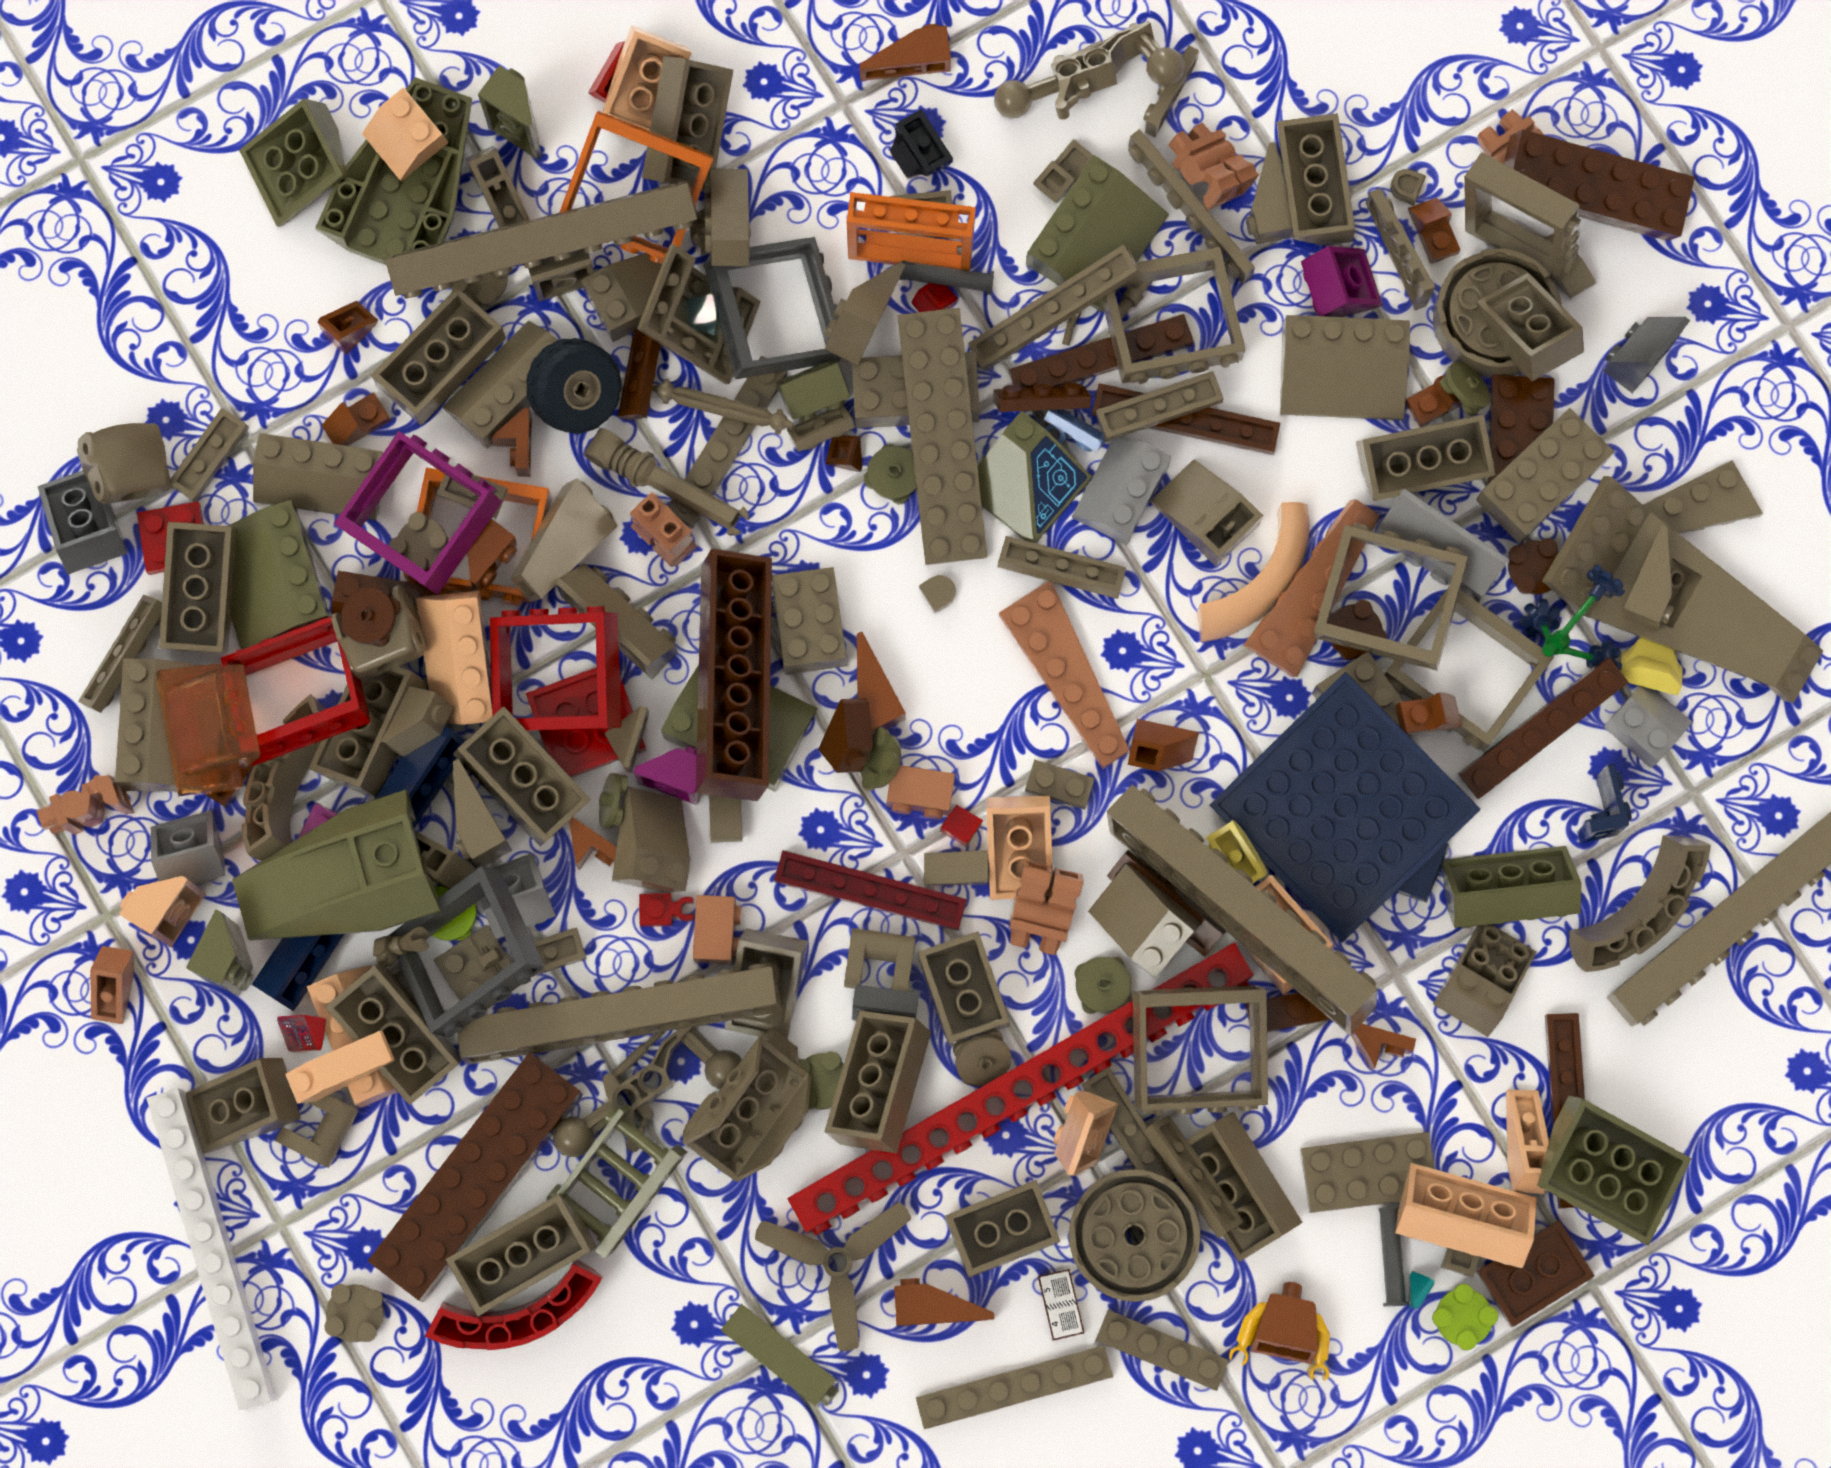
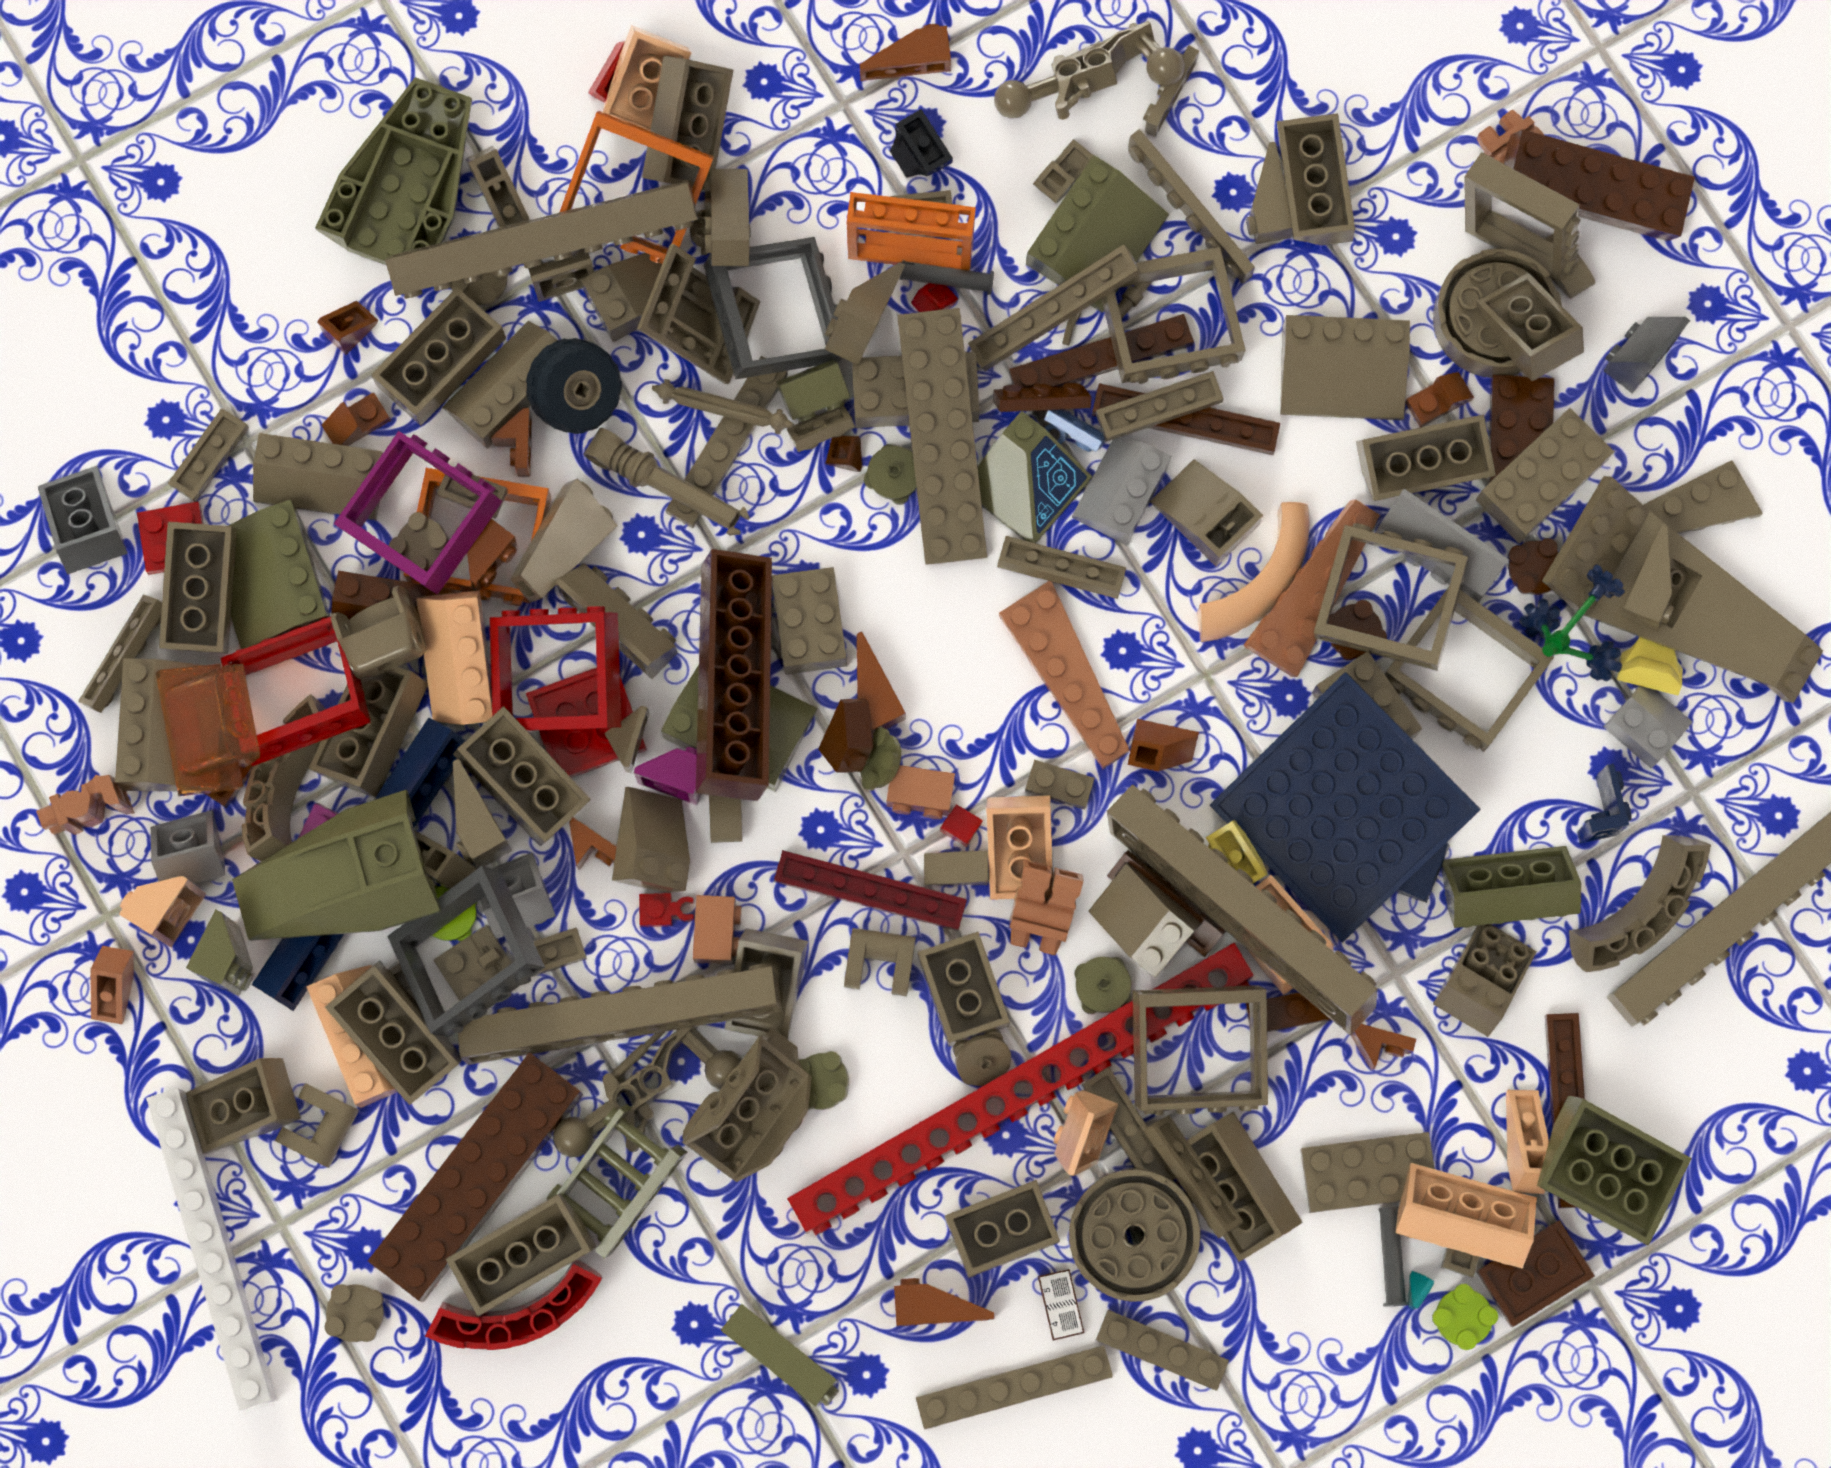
dark tan piece [76,423,170,504] -> none
olive slope [239,98,346,227] -> none
slope [277,1015,326,1052] -> none
light nougat slope [285,1031,395,1104] -> none
reddish brown piece [341,587,401,647] -> none
light nougat slope [362,87,449,182] -> none
dark tan piece [373,927,431,968] -> none
dark tan slope [381,686,454,757] -> none
olive slope [478,65,542,160] -> none
olive piece [599,773,628,828] -> none
reddish brown plate [617,328,661,421] -> none
nougat hips [630,492,698,567] -> none
clear light blue slope [686,294,717,335] -> none
dark tan piece [755,1202,911,1351] -> none
dark tan brick [824,1011,931,1153] -> none
dark grey slope [851,985,919,1021] -> none
dark tan tile [919,575,956,613] -> none
nougat hips [1168,123,1259,211] -> none
dark orange torso [1229,1282,1330,1381] -> none
magenta slope [1300,246,1383,317] -> none
dark tan wing [1366,188,1435,311] -> none
dark tan tile [1390,169,1426,206] -> none
dark orange slope [1395,692,1462,735] -> none
dark orange slope [1408,198,1461,264] -> none
olive piece [1440,362,1490,416] -> none
reddish brown plate [1458,657,1629,800] -> none

